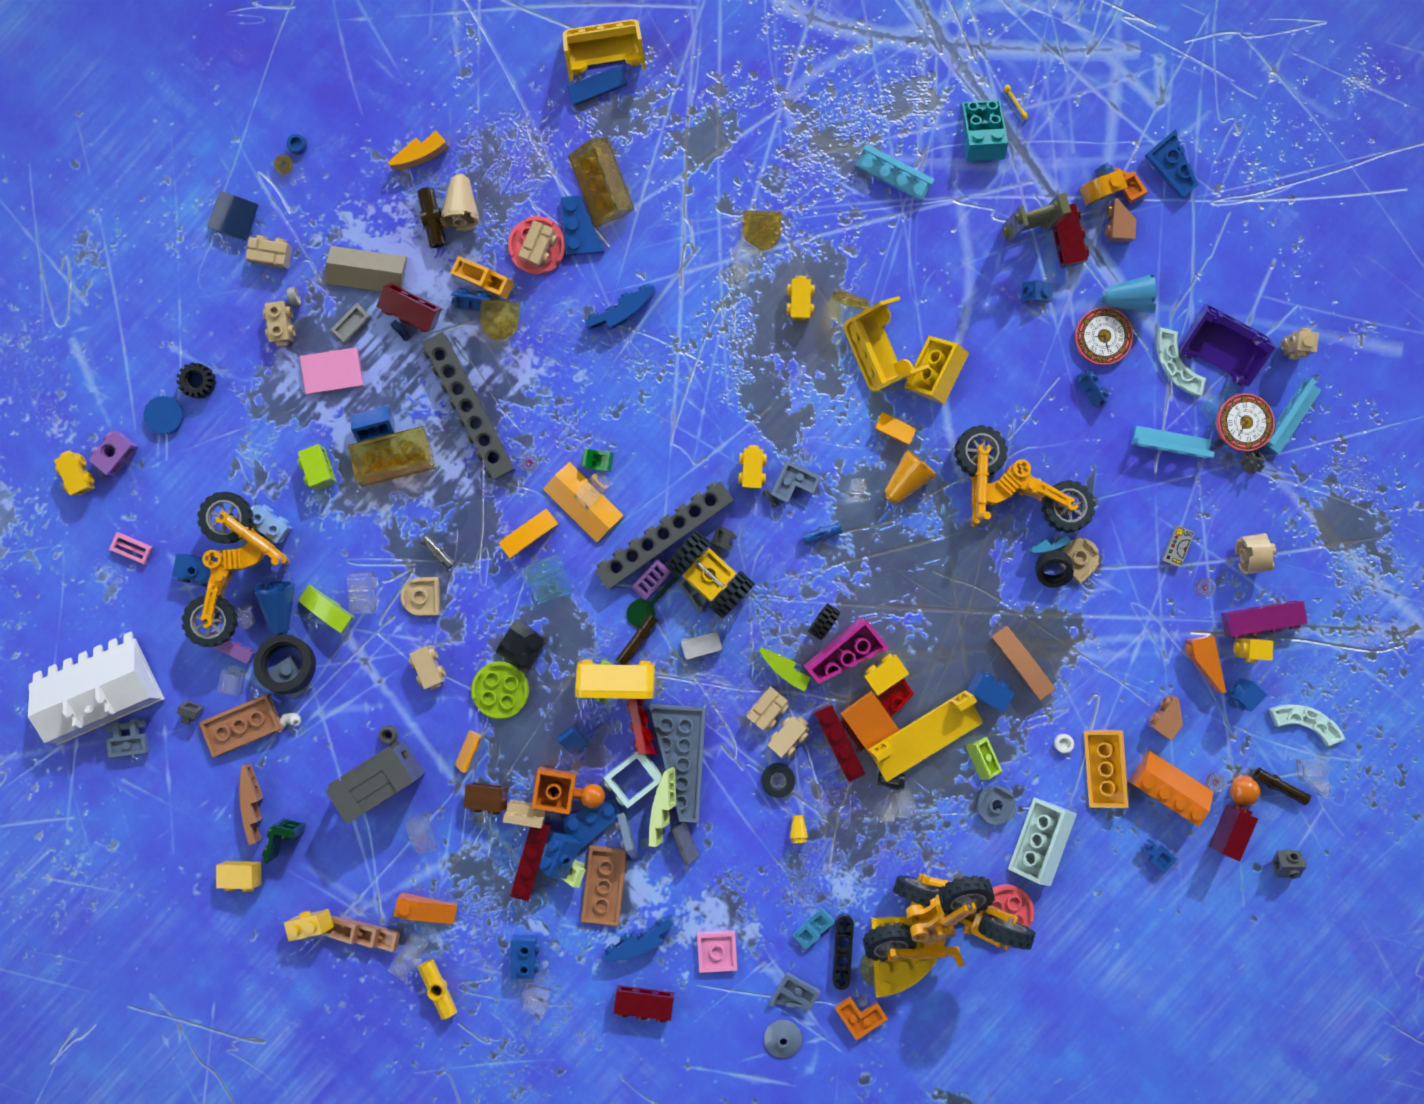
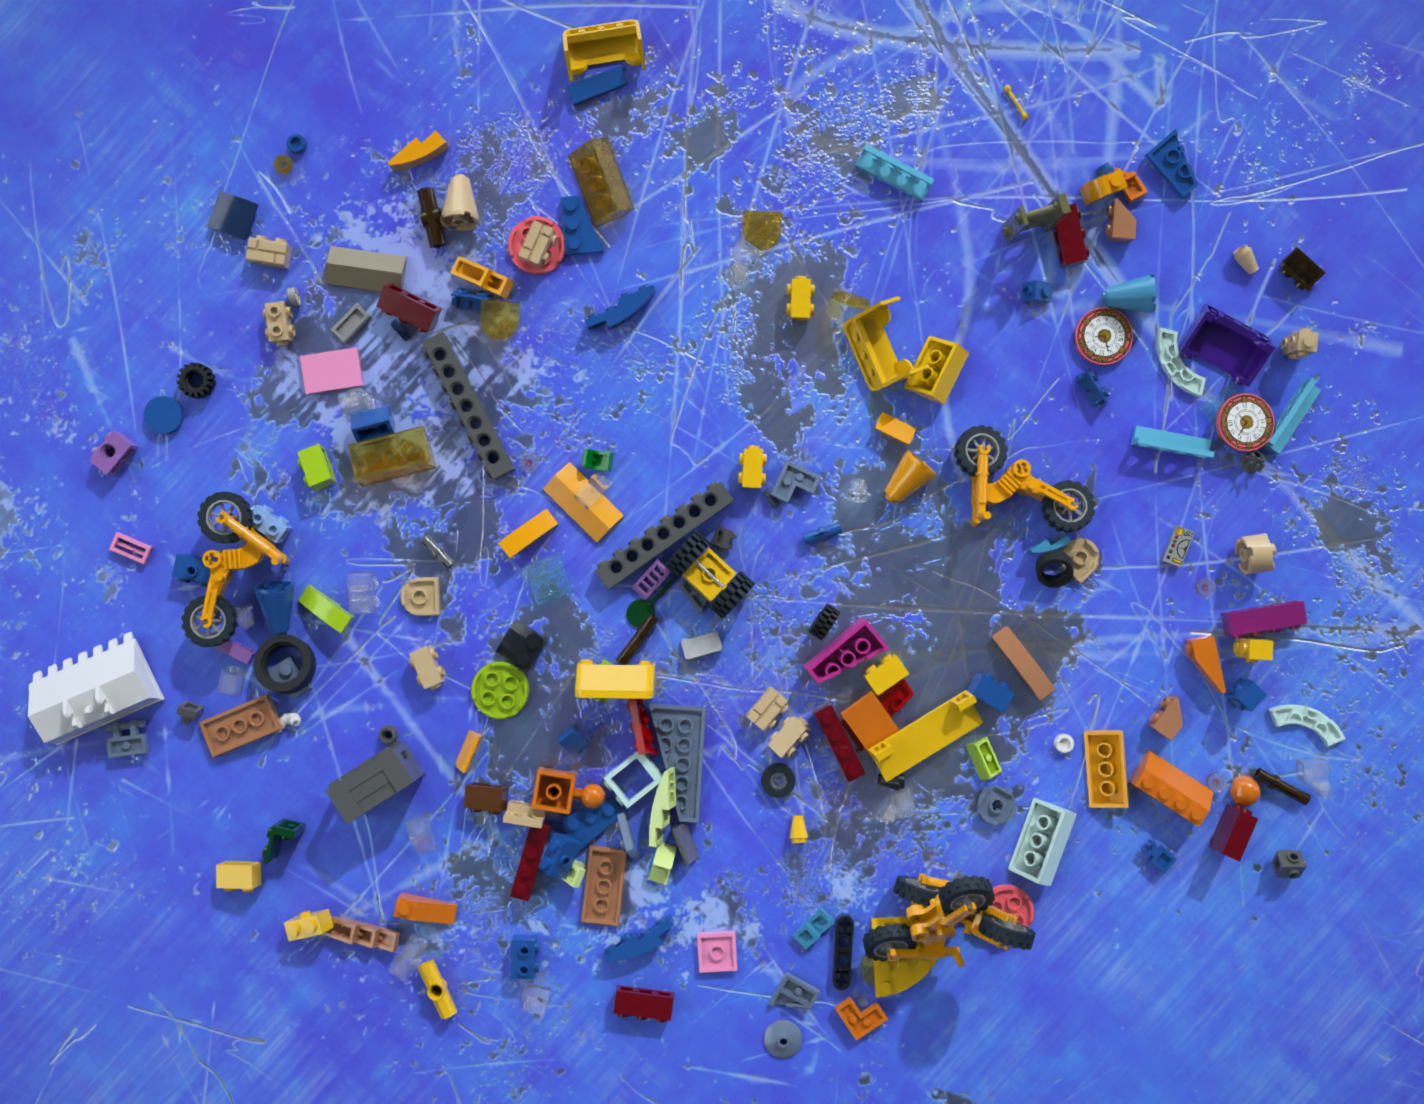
yellow brick [54,451,95,496] -> none
nougat slope [239,762,263,845] -> none
lime slope [759,646,811,692] -> none
teal slope [962,100,1008,161] -> none
none -> clear brick [337,388,375,416]
none -> yellowish green slope [648,842,677,885]
none -> tan cone [1233,244,1259,274]
none -> dark brown bracket [1279,246,1326,292]

